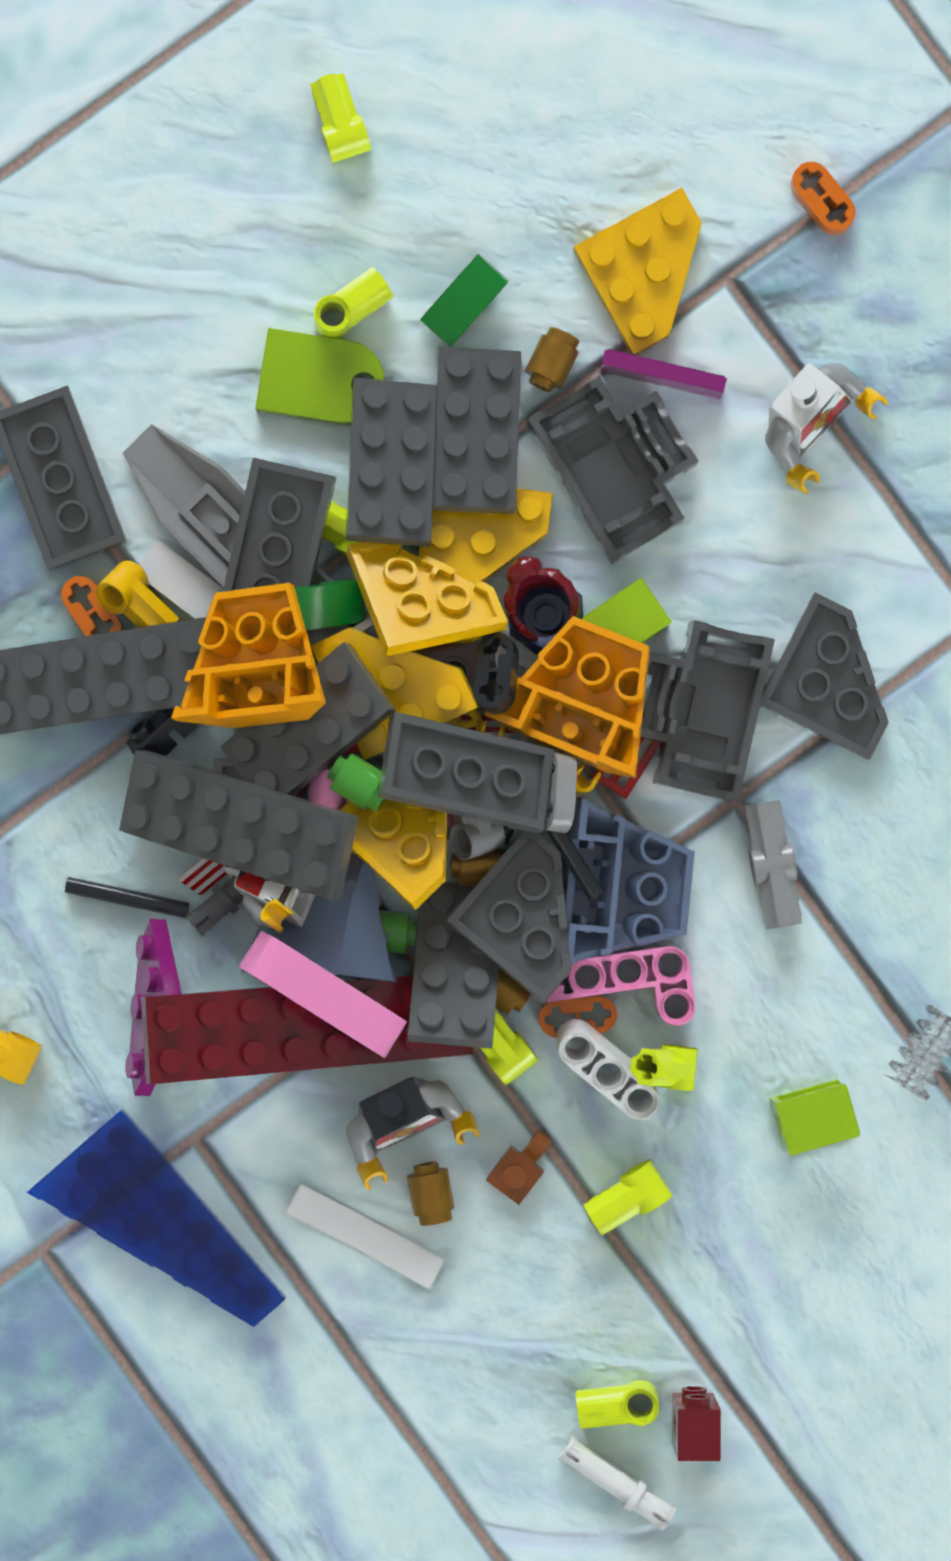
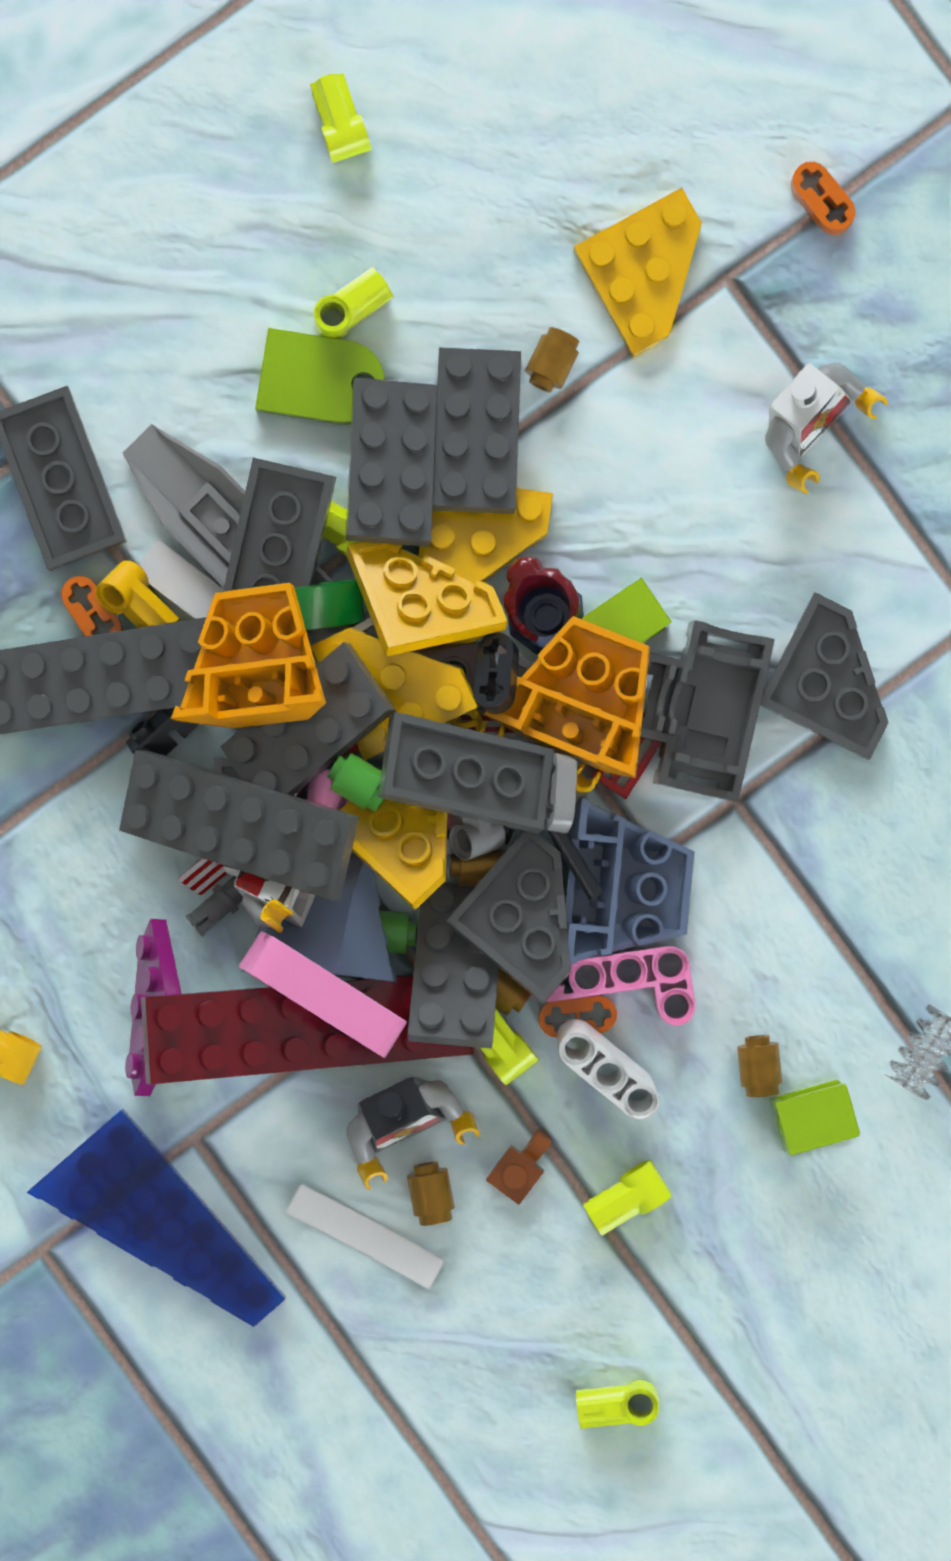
black bar [65,877,190,919] -> none
green slope [420,253,509,348] -> none
dark grey piece [527,376,699,564] -> none
white pin [558,1436,677,1531] -> none
magenta tile [600,349,727,399] -> none
neon yellow piece [630,1044,699,1091] -> none
dark red brick [672,1386,721,1461] -> none
light grey piece [744,800,802,929] -> none
none -> pearl gold brick [737,1035,783,1097]

